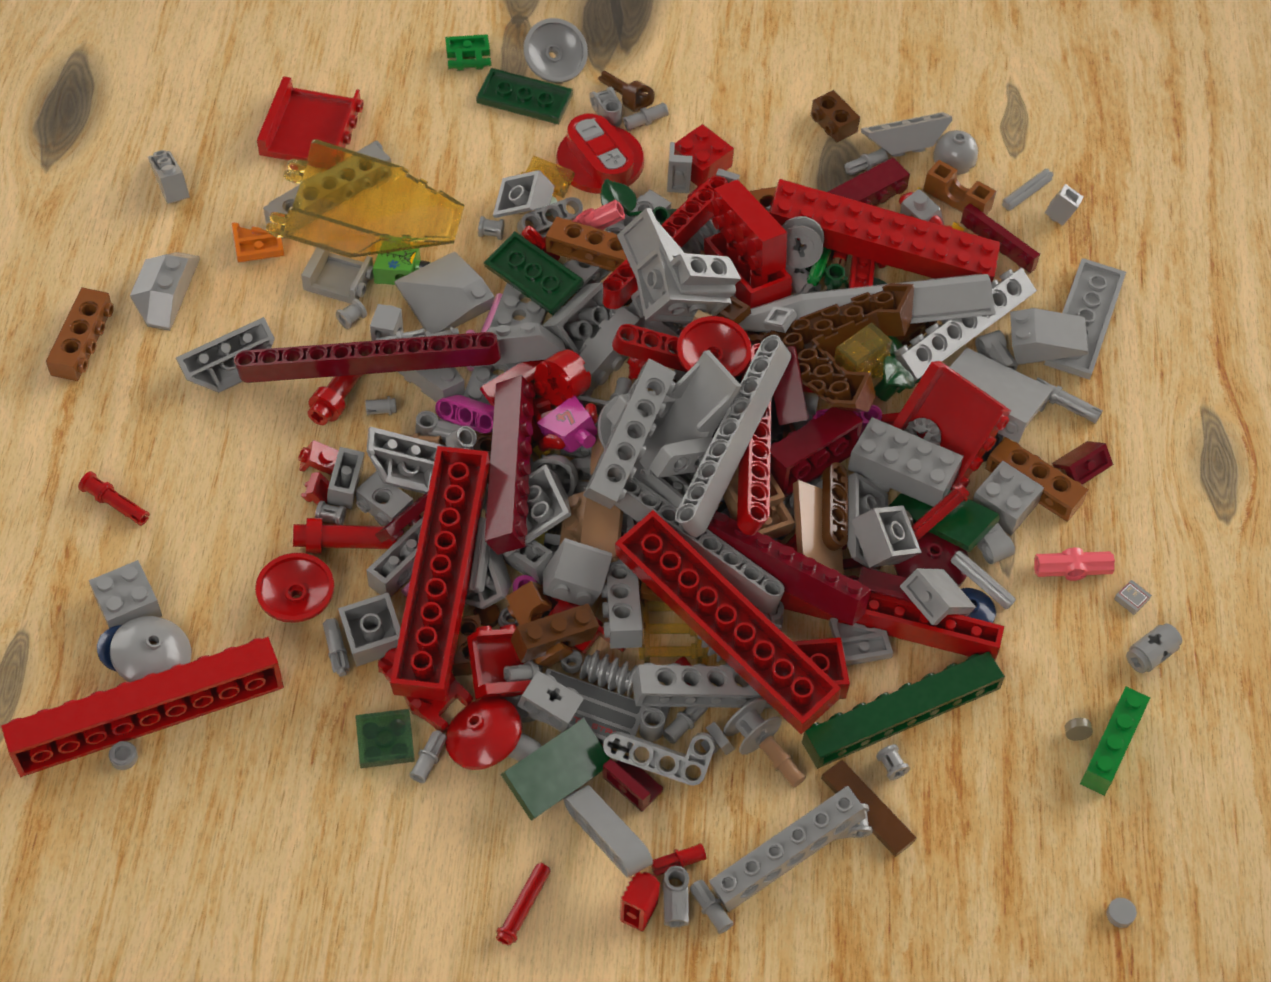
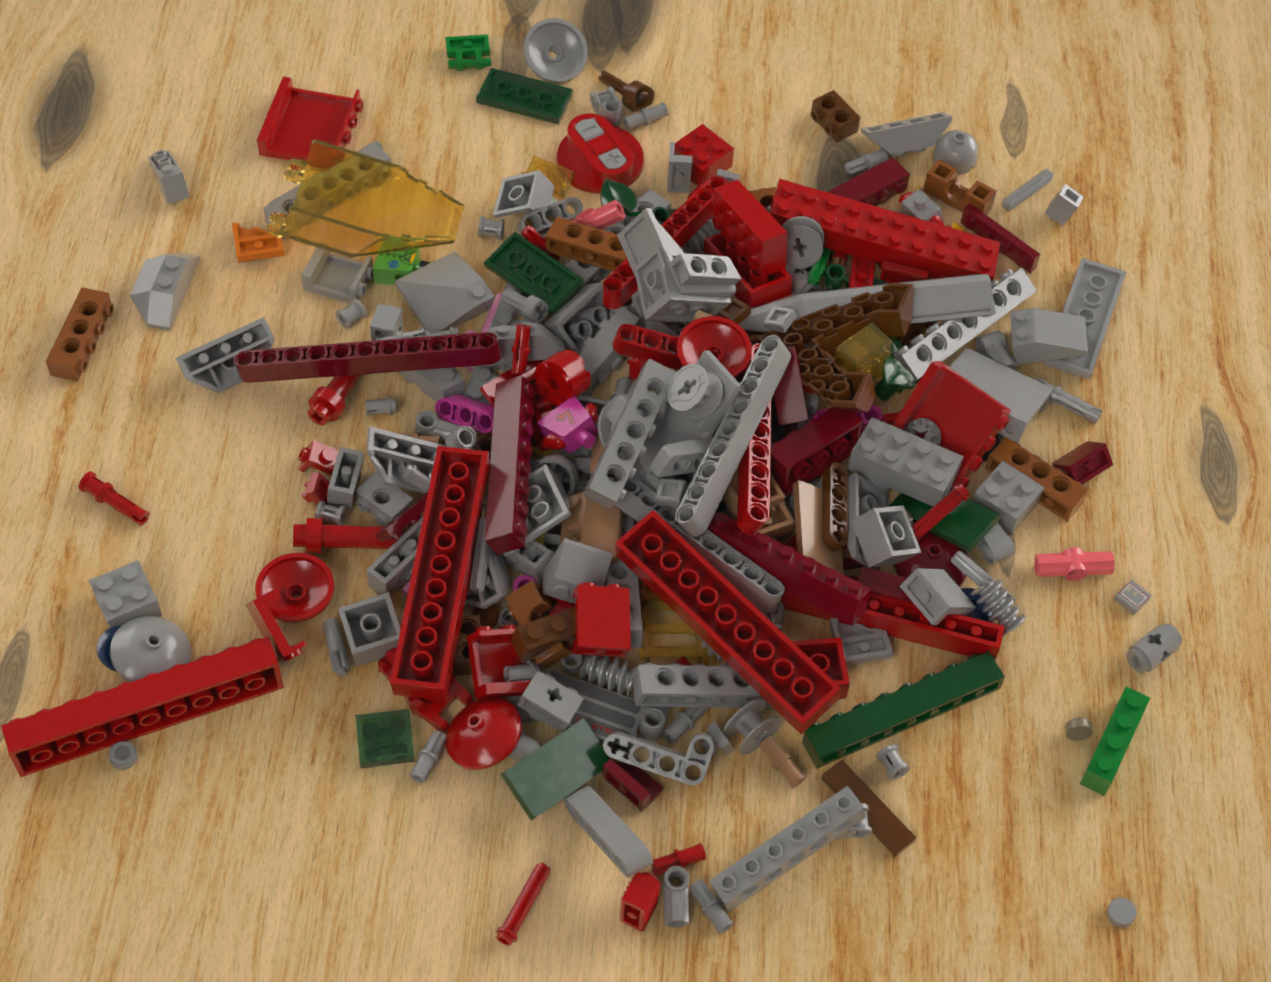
none -> red panel [246,588,307,661]
none -> light grey pin [400,464,431,493]
none -> light grey piece [501,288,549,324]
none -> red pin [510,324,532,375]
none -> red panel [572,582,631,657]
none -> light grey tile [655,478,687,507]
none -> light grey piece [667,364,723,420]
none -> red tile [880,261,929,284]
none -> light grey piece [971,580,1026,636]

